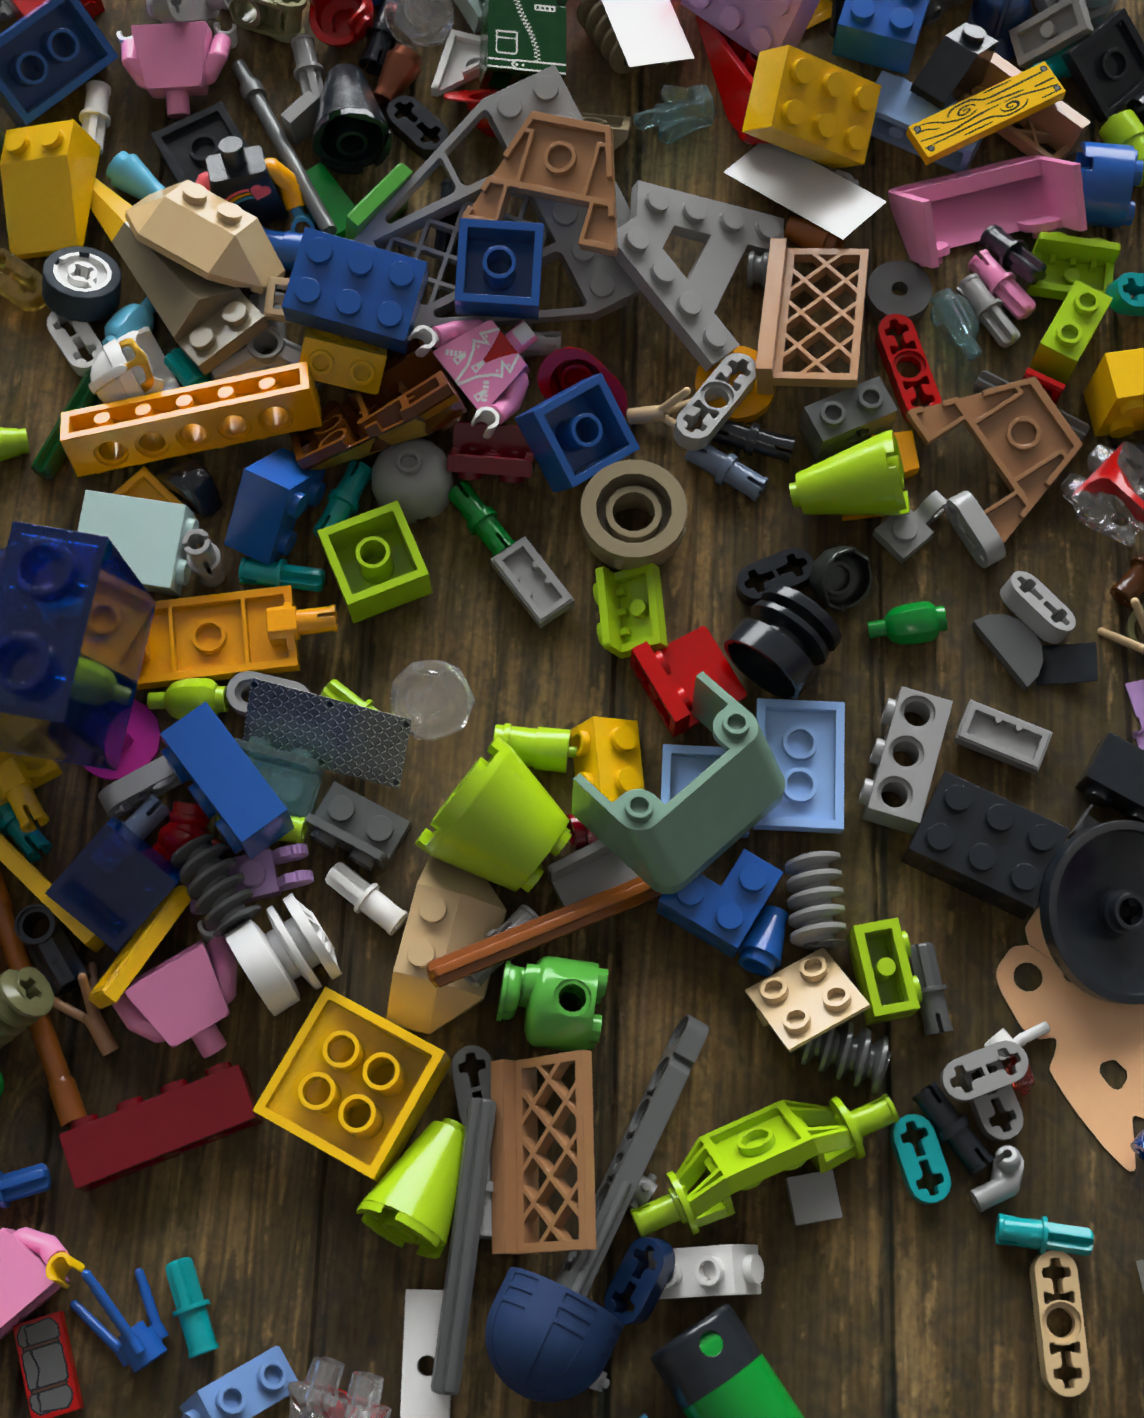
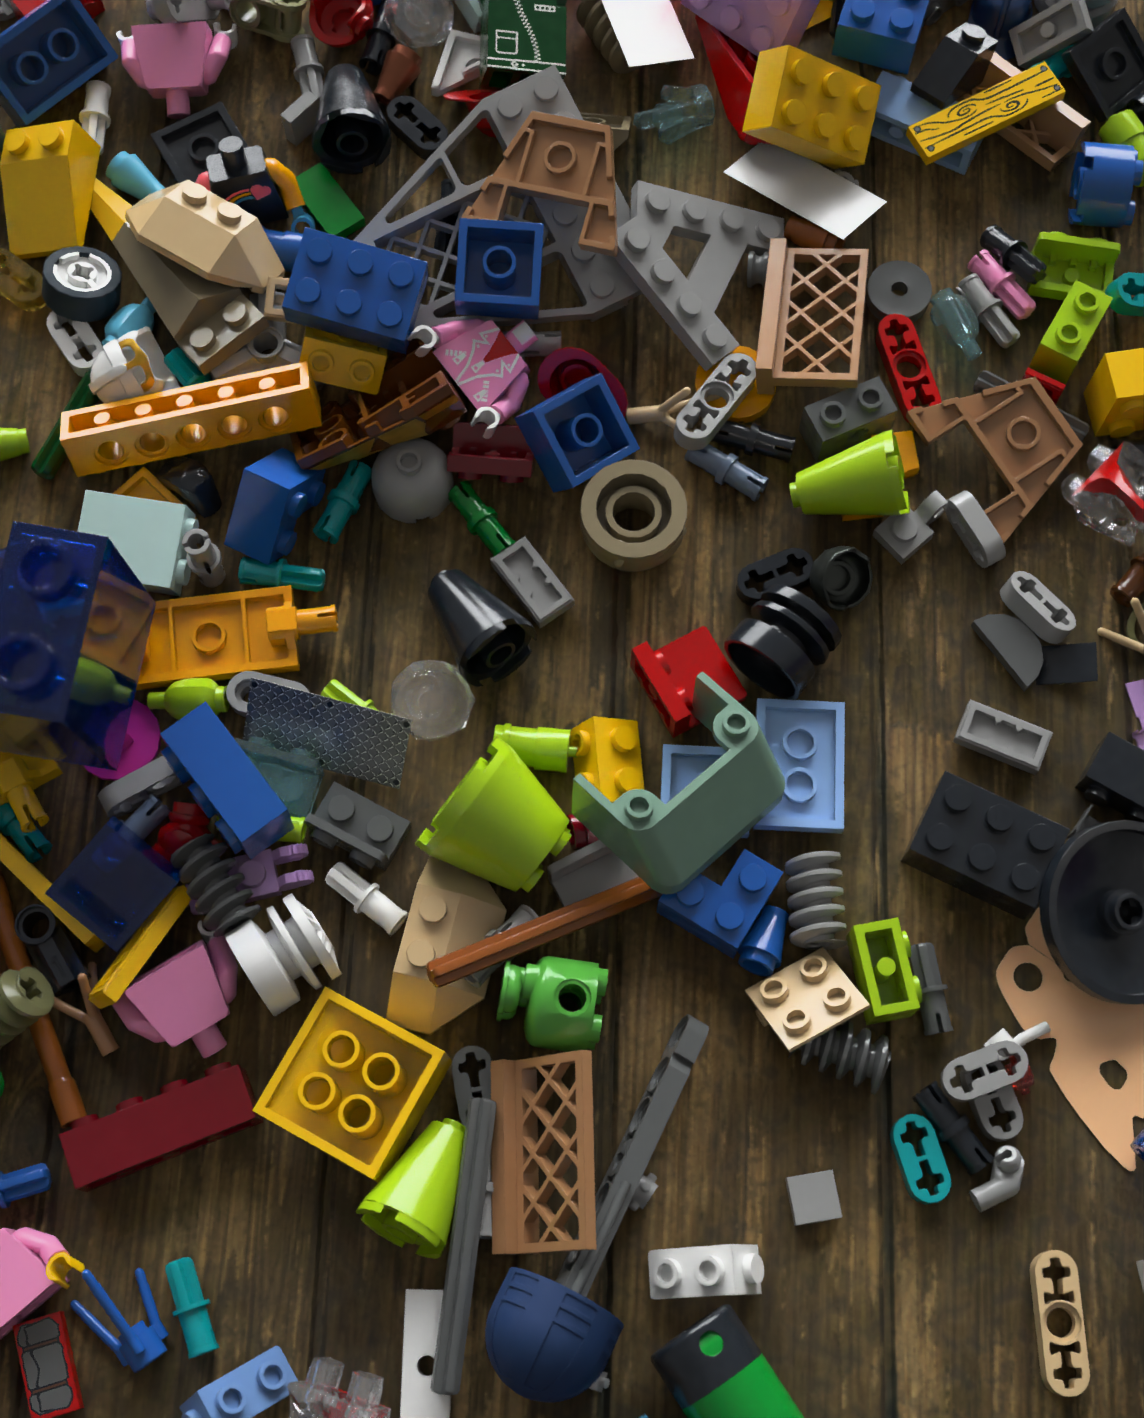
dark grey bar [231,59,337,235] -> none
lime brick [317,500,433,624] -> none
bright green tile [345,163,413,240] -> none
lime bracket [593,563,668,659] -> none
dark blue beam [605,1237,675,1325] -> none
lime plate [630,1094,899,1238] -> none
light grey brick [858,686,953,835] -> none
green plant [867,601,948,644] -> none
bright pink windscreen [888,155,1087,268] -> none
teal axle [995,1213,1094,1256] -> none
none -> black cone [428,569,537,687]

